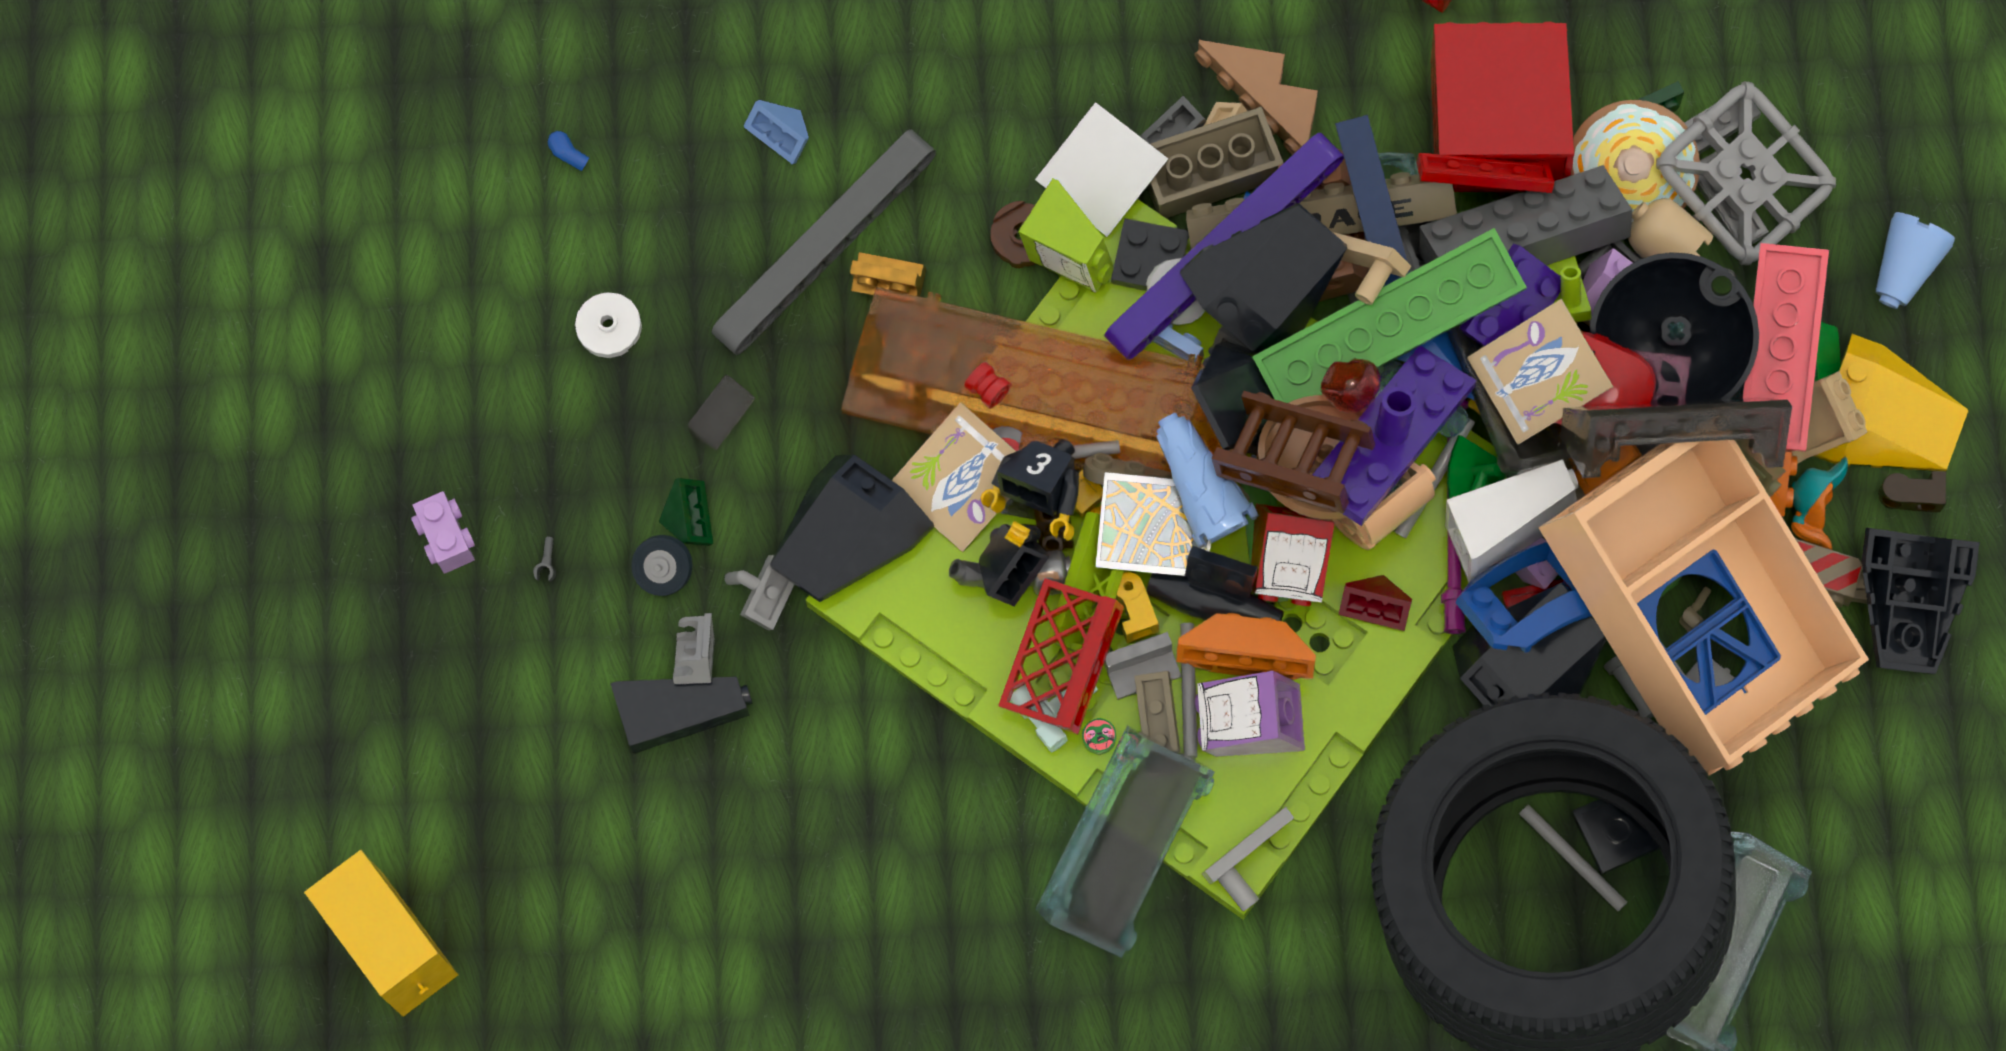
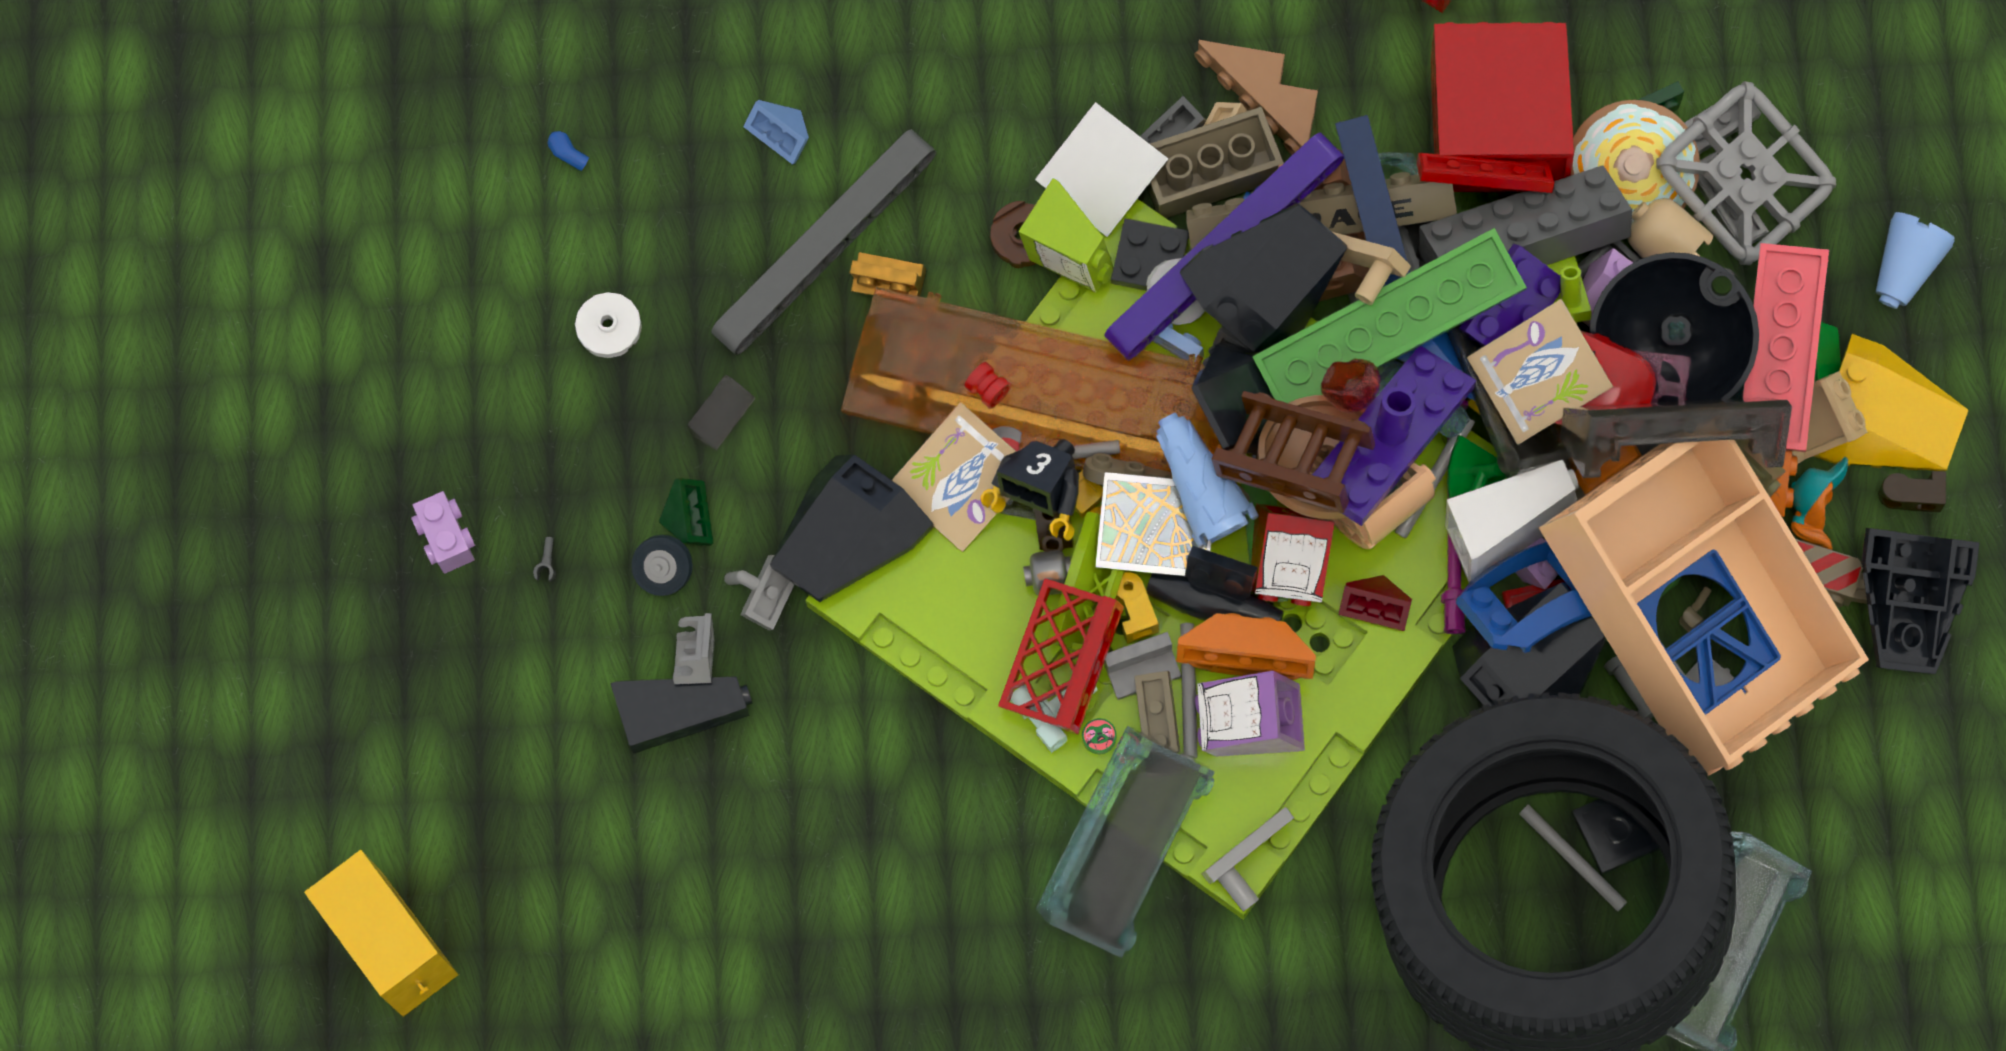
black torso [949,521,1049,607] -> none

